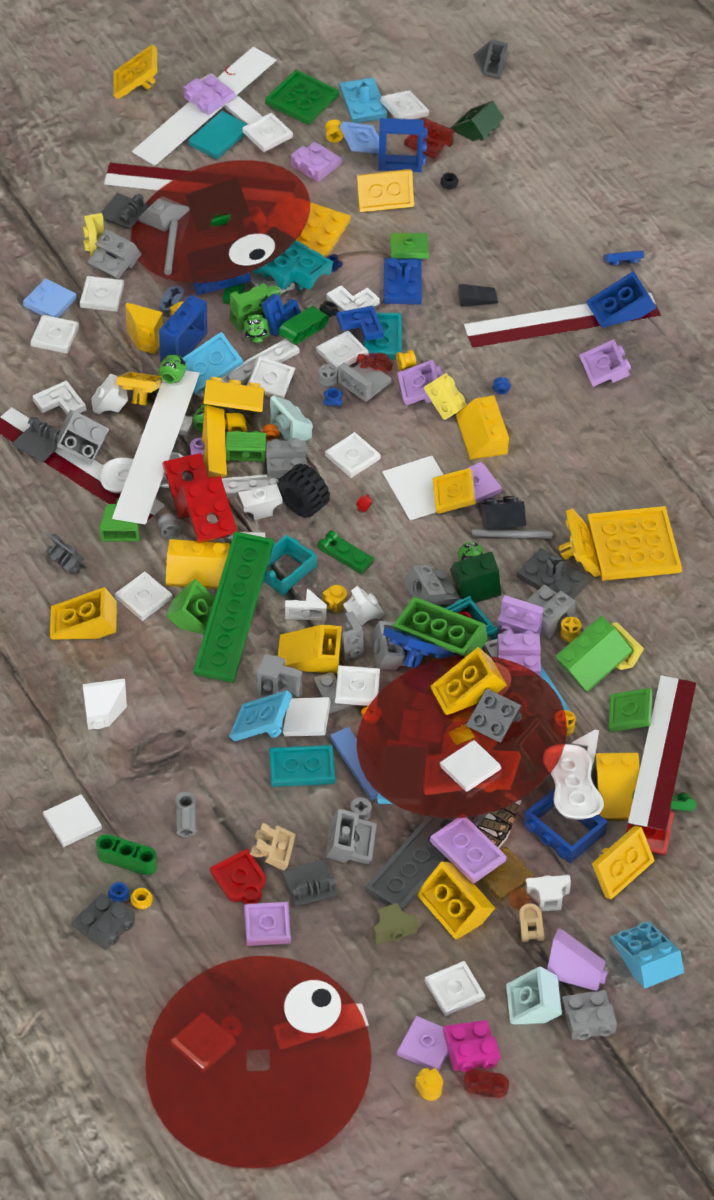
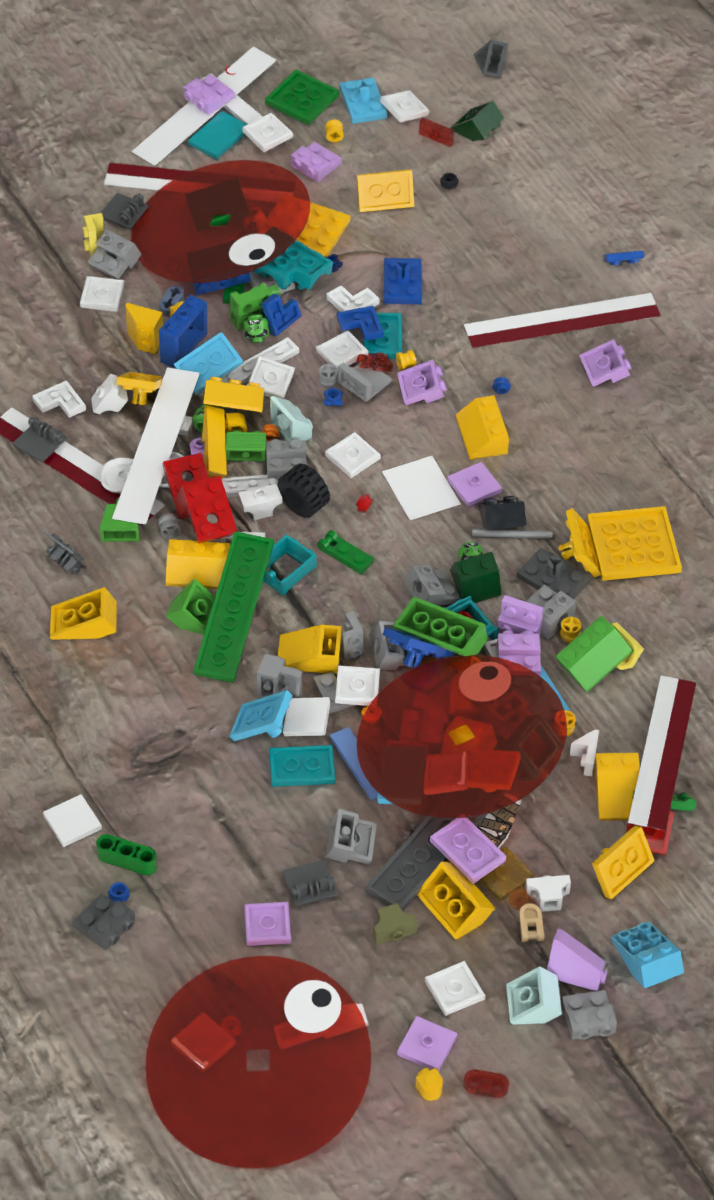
light blue plate [23,278,76,318] -> none
white tile [30,315,79,354] -> none
light grey slope [56,409,109,464] -> none
white slope [82,679,127,730] -> none
yellow plate [113,44,157,100] -> none
white tile [115,572,173,621] -> none
yellow plate [131,888,153,909] -> none
light grey slope [138,196,189,232] -> none
bright green head [159,355,187,384] -> none
light grey bar [164,220,178,275] -> none
light grey piece [176,791,196,838] -> none
red plate [209,849,266,904] -> none
tan plate [250,823,296,871] -> none
green beam [279,306,329,345] -> none
white slope [285,589,327,621] -> none
black plate [319,301,338,317] -> none
yellow plate [322,585,347,614] -> none
light blue plate [340,122,379,154] -> none
white brick [343,586,385,626] -> none
light grey wheel [350,797,372,821] -> none
blue window [378,118,427,172] -> none
bright green plate [390,233,429,259] -> none
clear red plate [404,135,444,159] -> none
light yellow bracket [424,372,467,420] -> none
yellow slope [430,647,507,715] -> none
yellow plate [433,468,476,514] -> none
white tile [440,740,501,792] -> none
dark pink plate [443,1020,501,1072] -> none
black slope [458,284,498,307] -> none
hinge [466,689,522,743] -> none
blue window [524,788,608,863] -> none
white plate [543,744,604,820] -> none
blue slope [586,271,657,328] -> none
bright green plate [608,688,653,732] -> none

